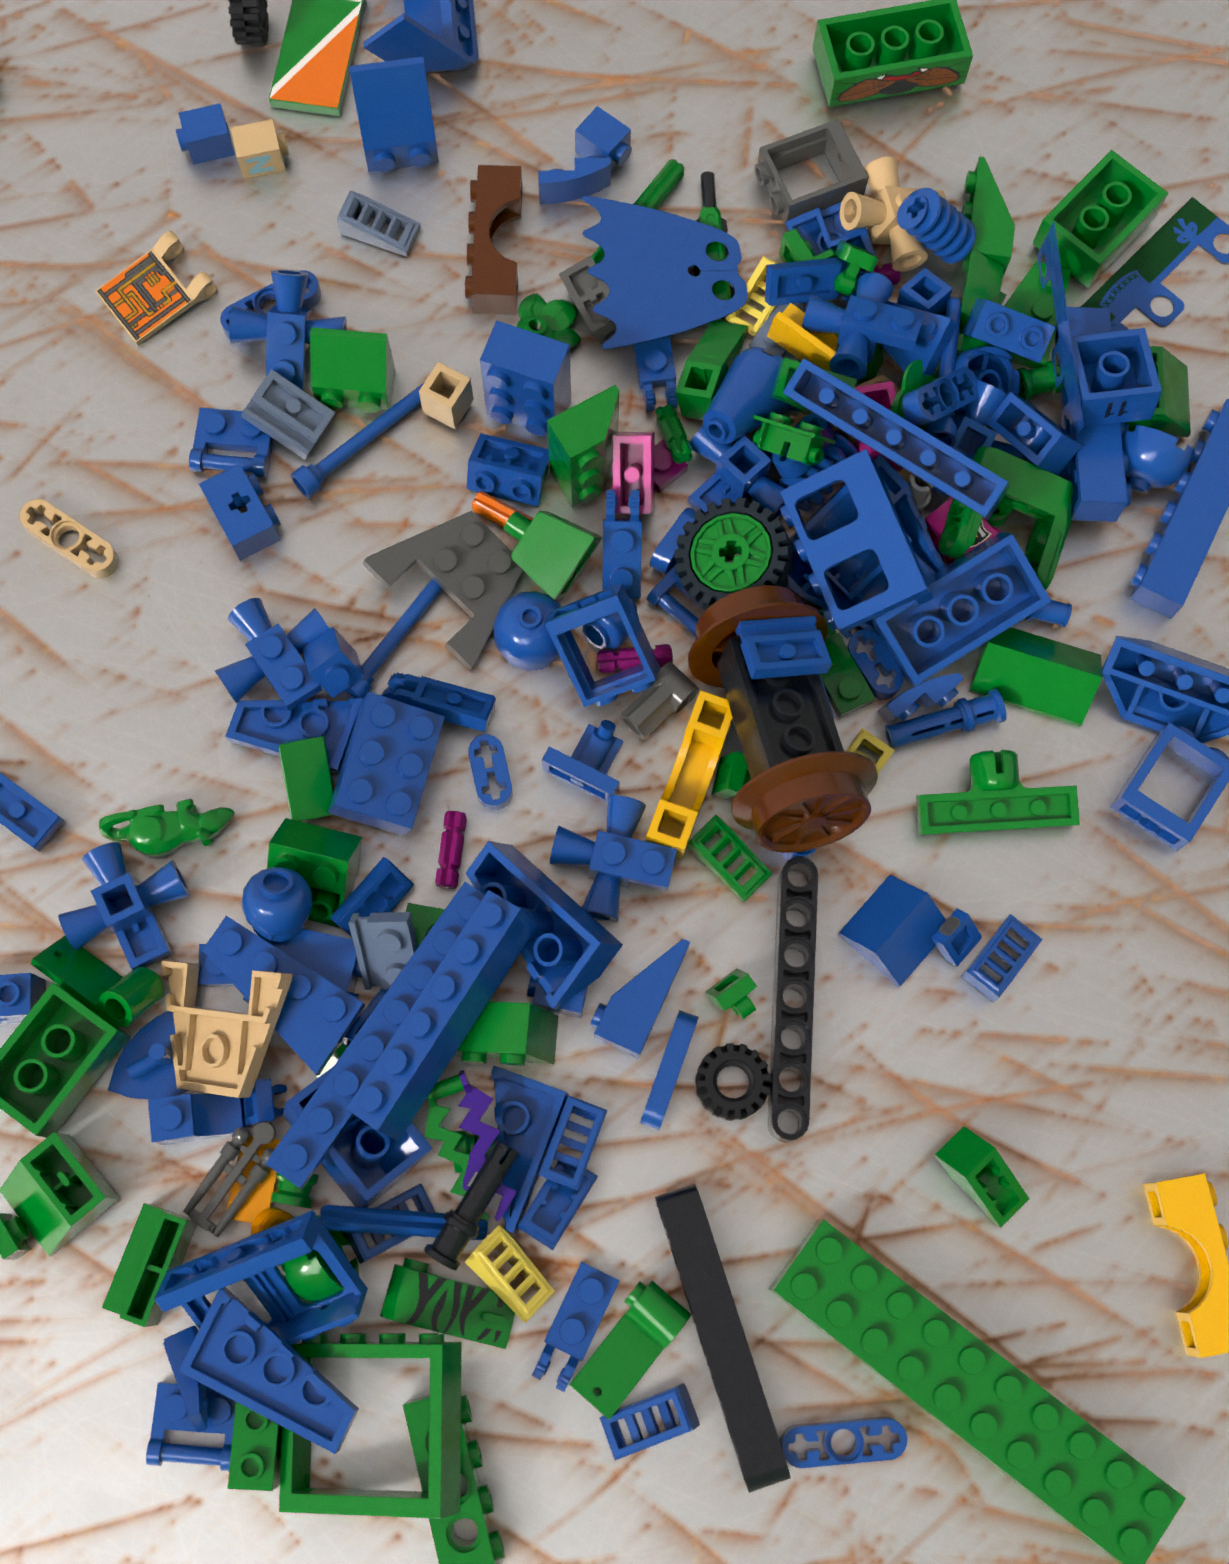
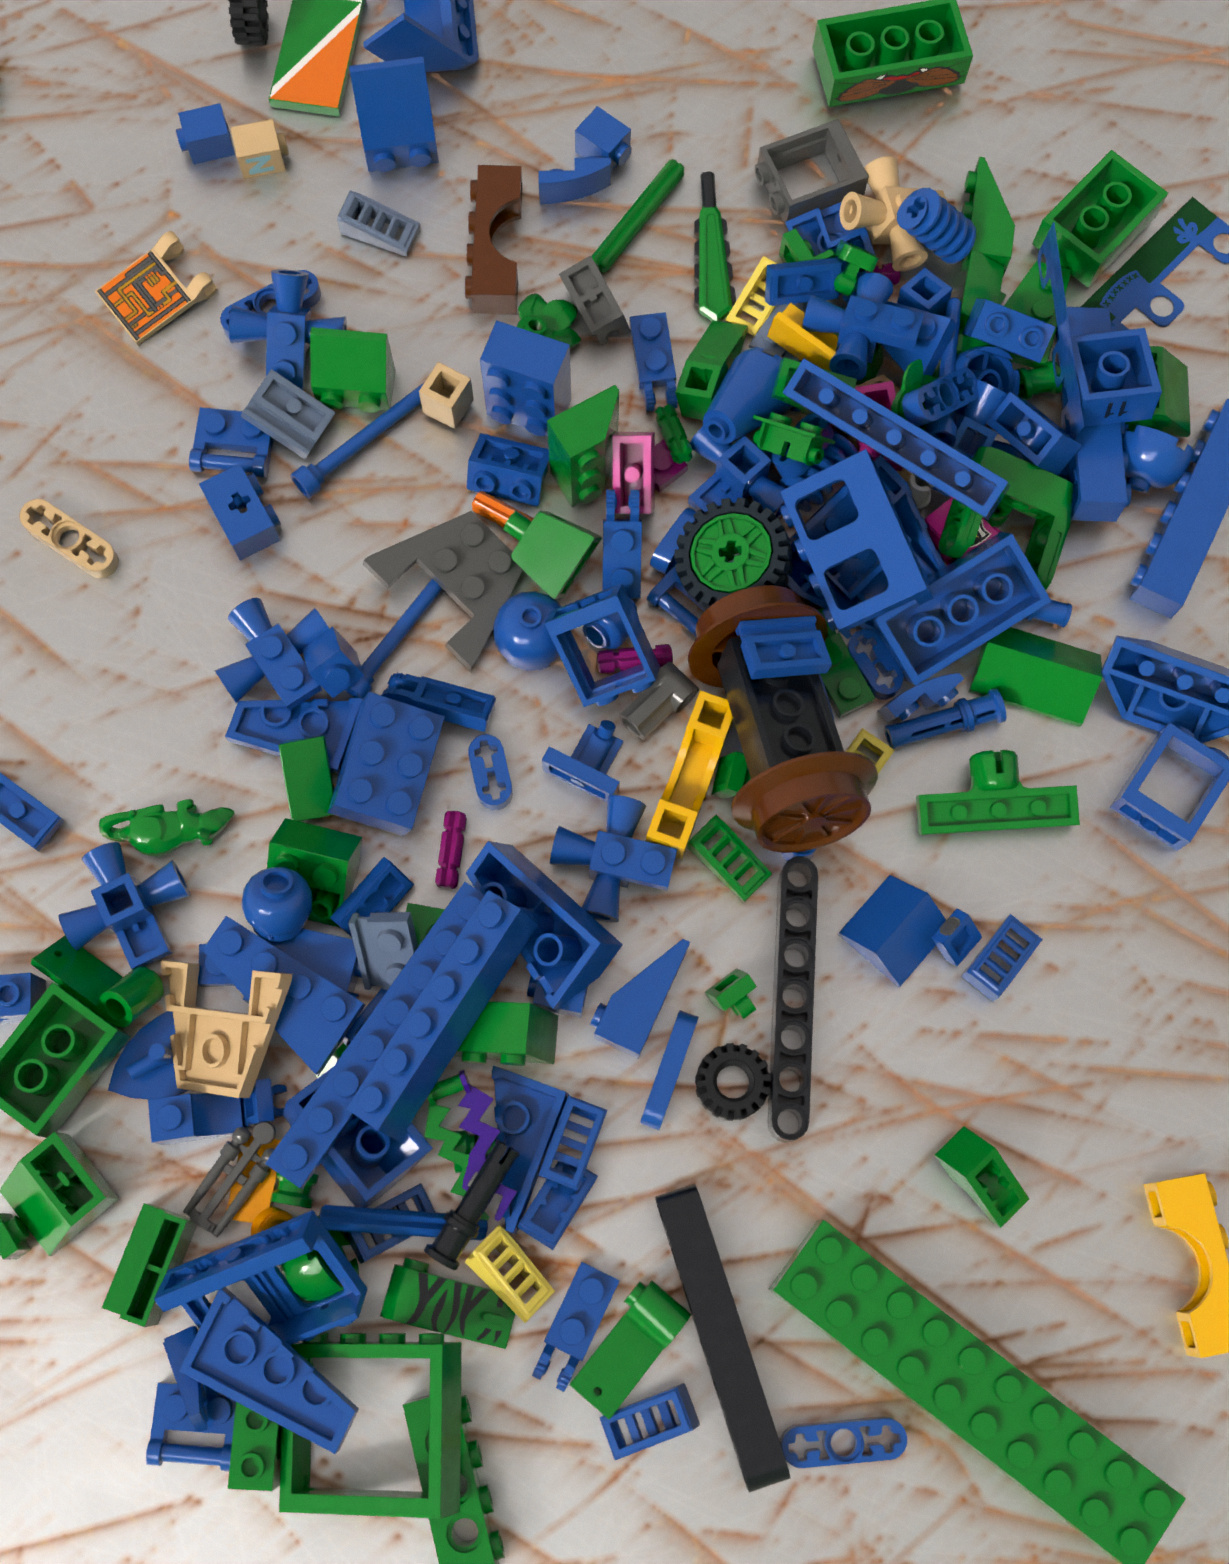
blue piece [582,196,748,349] -> none

